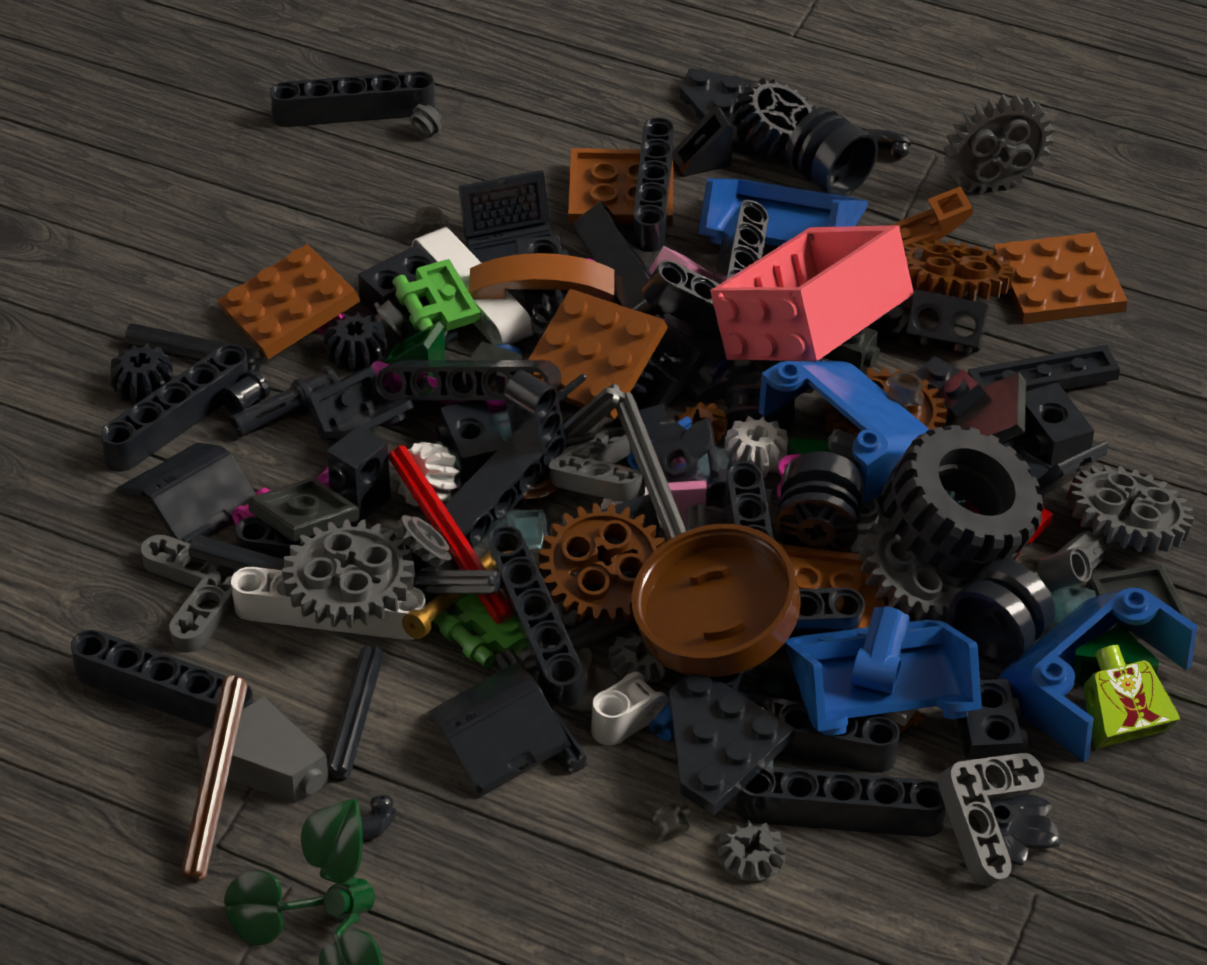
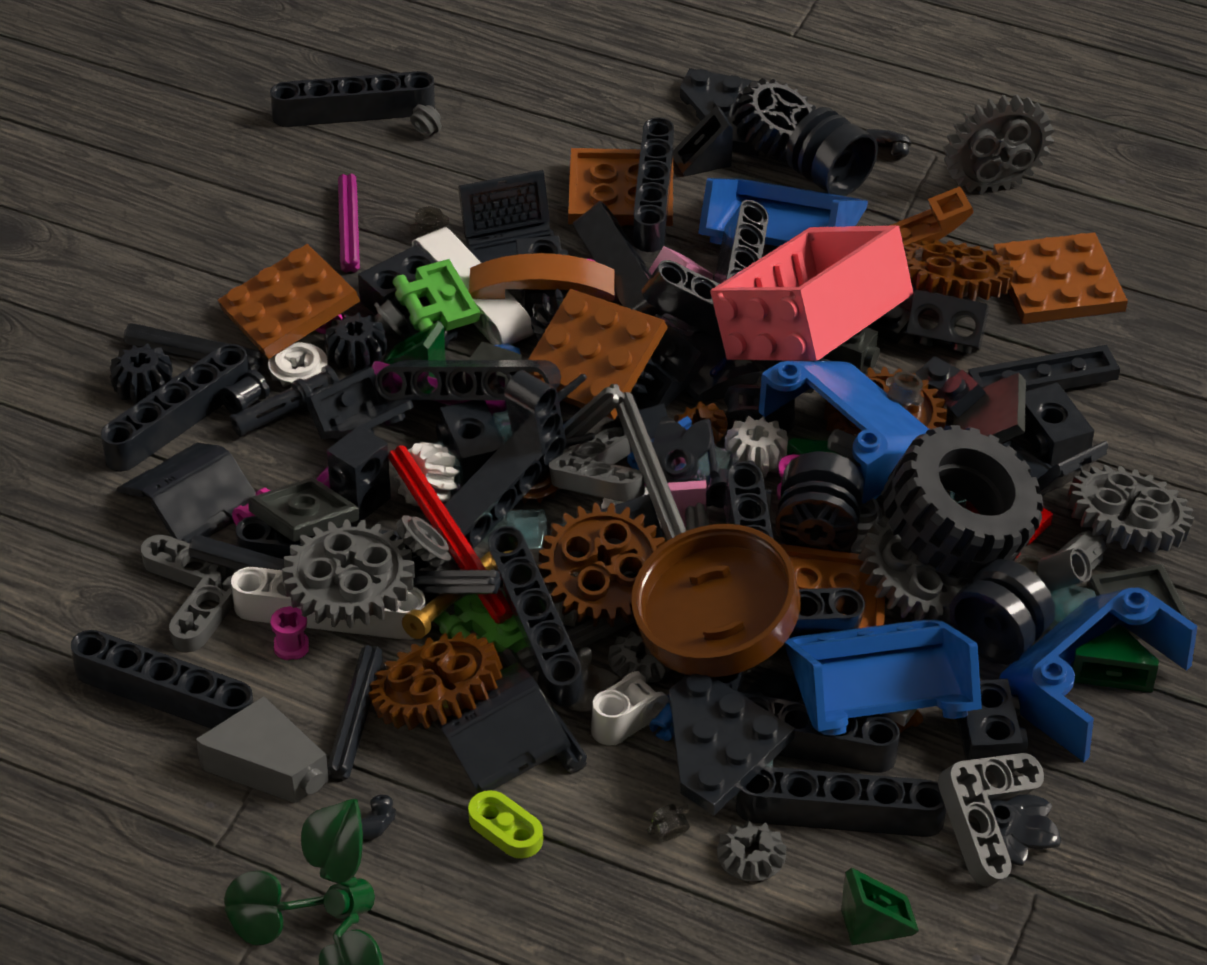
reddish brown axle [181,675,248,880] -> none
blue piece [851,606,909,695] -> none
lime torso [1083,645,1180,750] -> none
none -> white gear [268,342,328,387]
none -> dark pink bush [270,606,309,660]
none -> magenta axle [338,173,360,273]
none -> reddish brown gear [369,632,503,730]
none -> lime plate [468,790,543,858]
none -> dark green slope [841,868,919,945]

